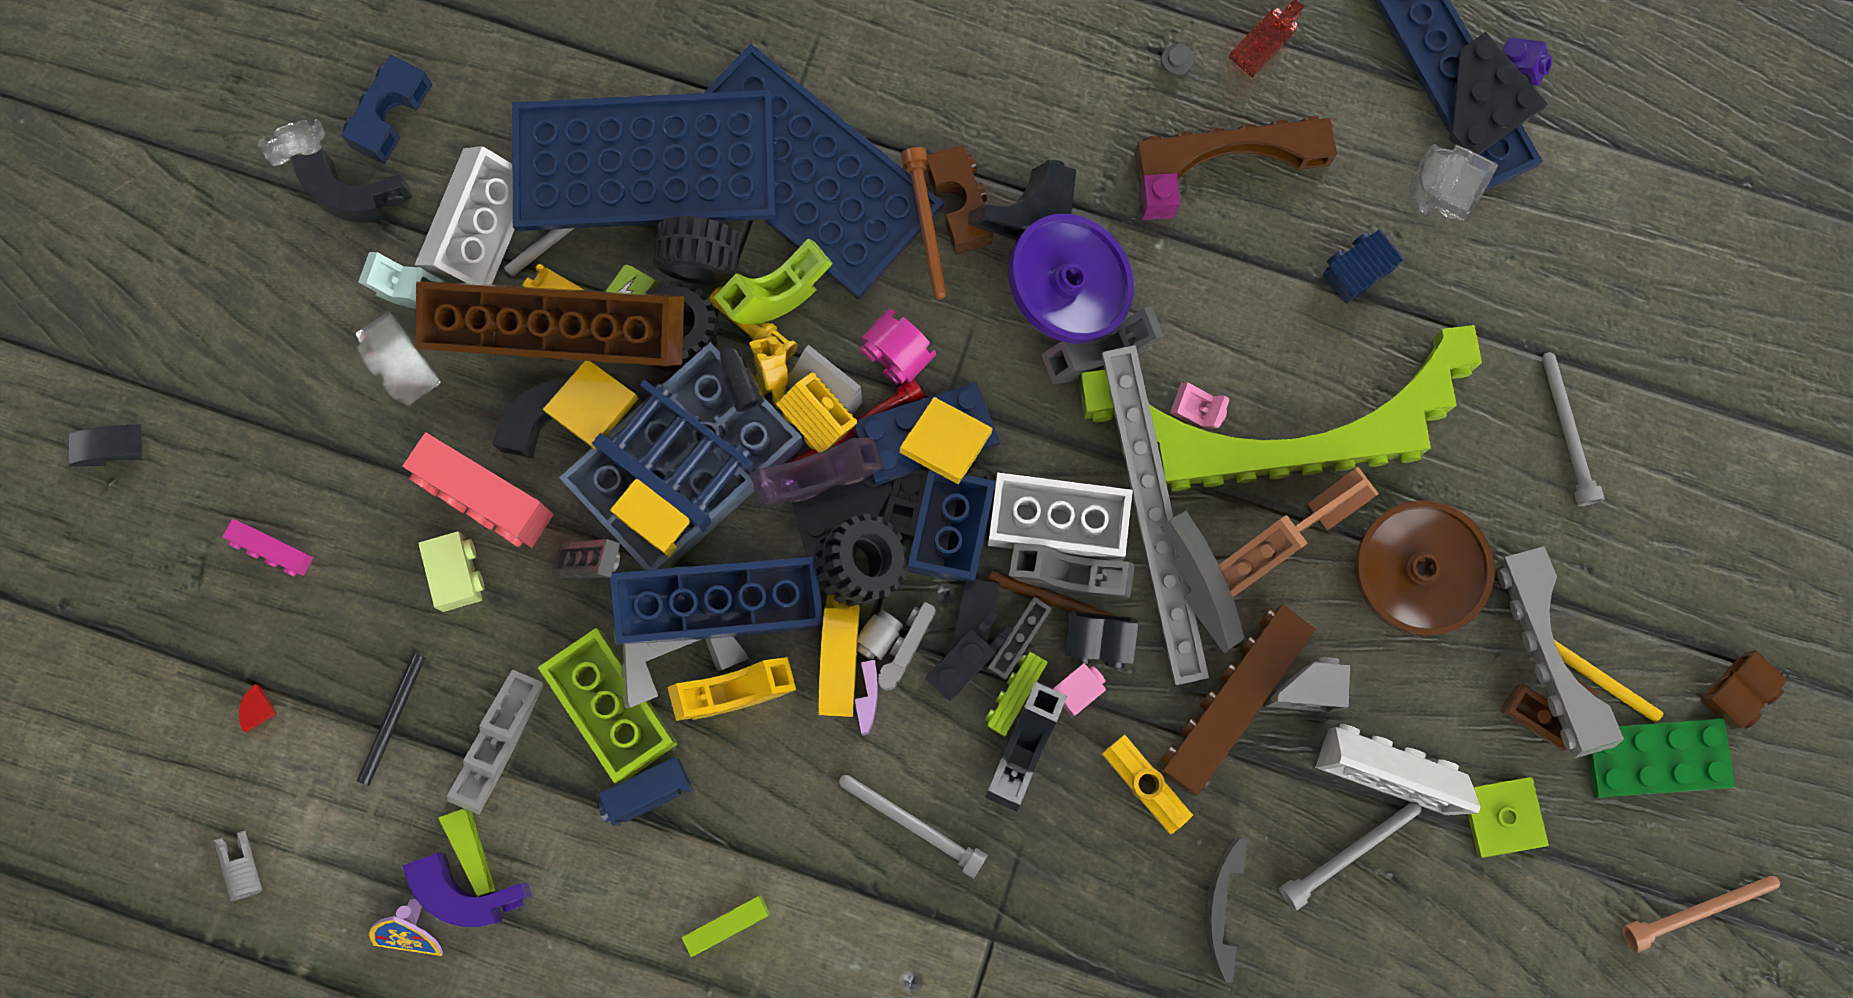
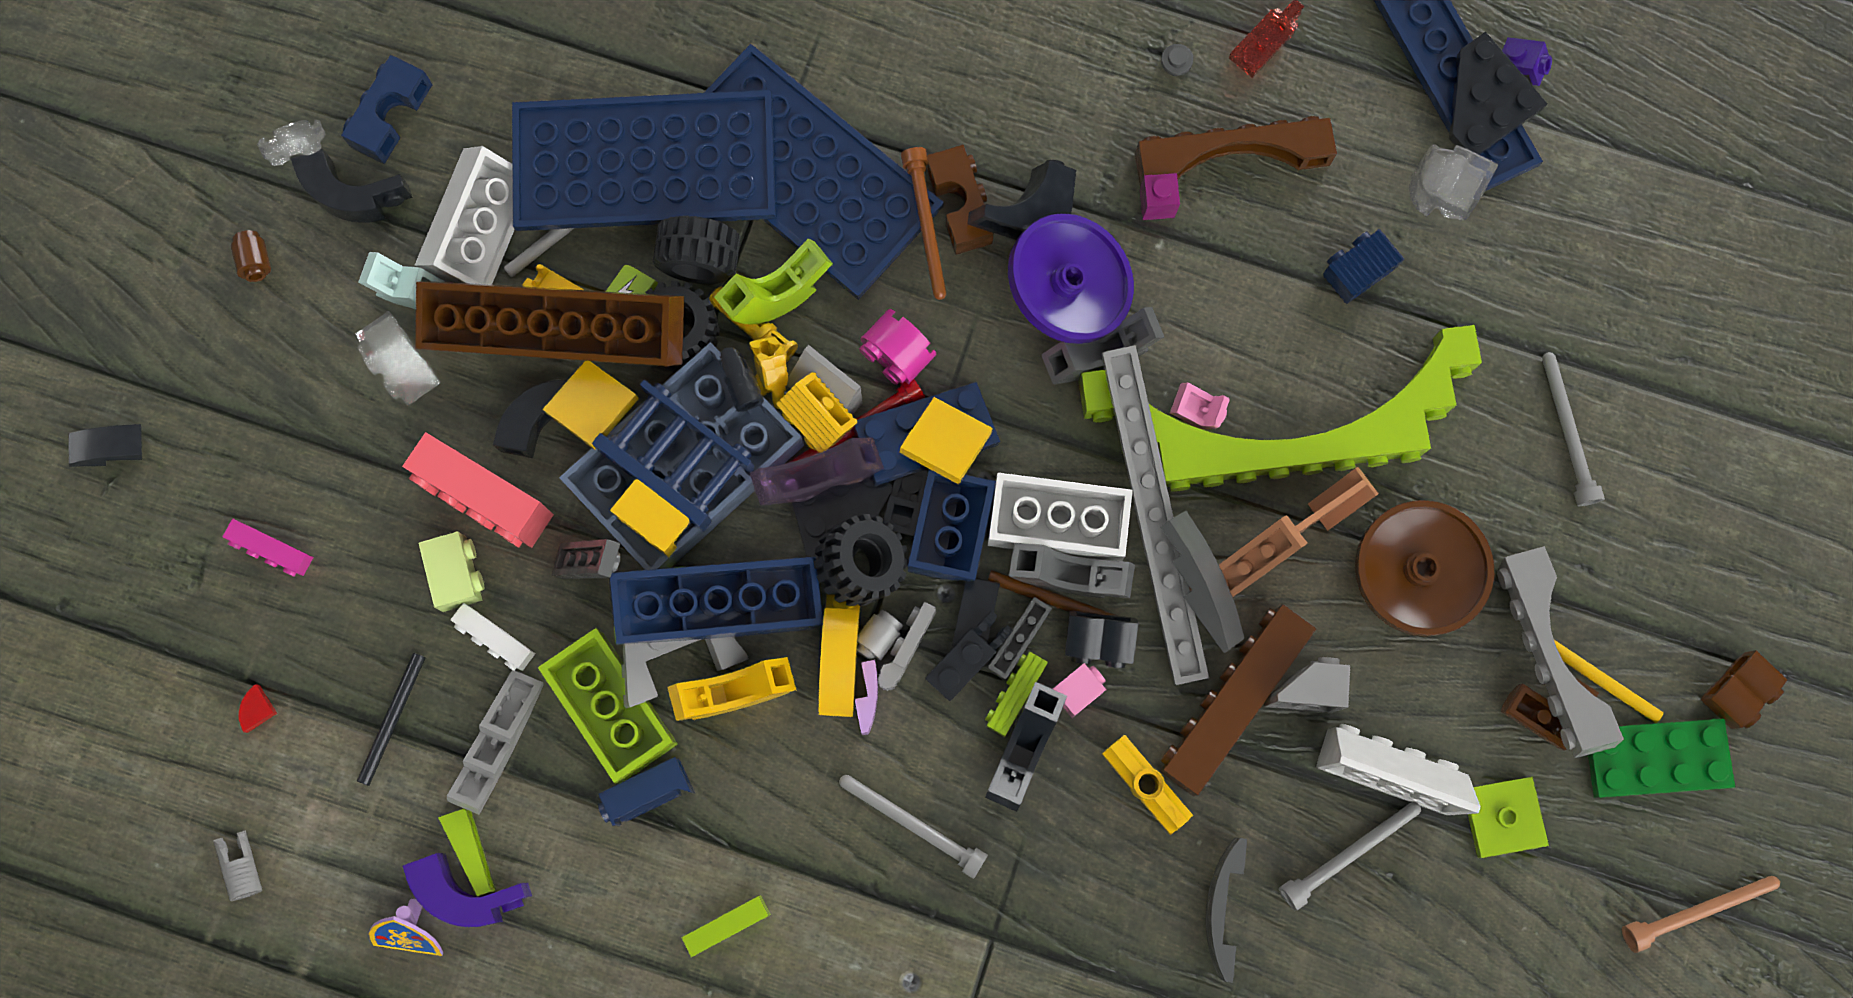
none -> reddish brown brick [231,230,271,282]
none -> white piece [451,603,536,671]

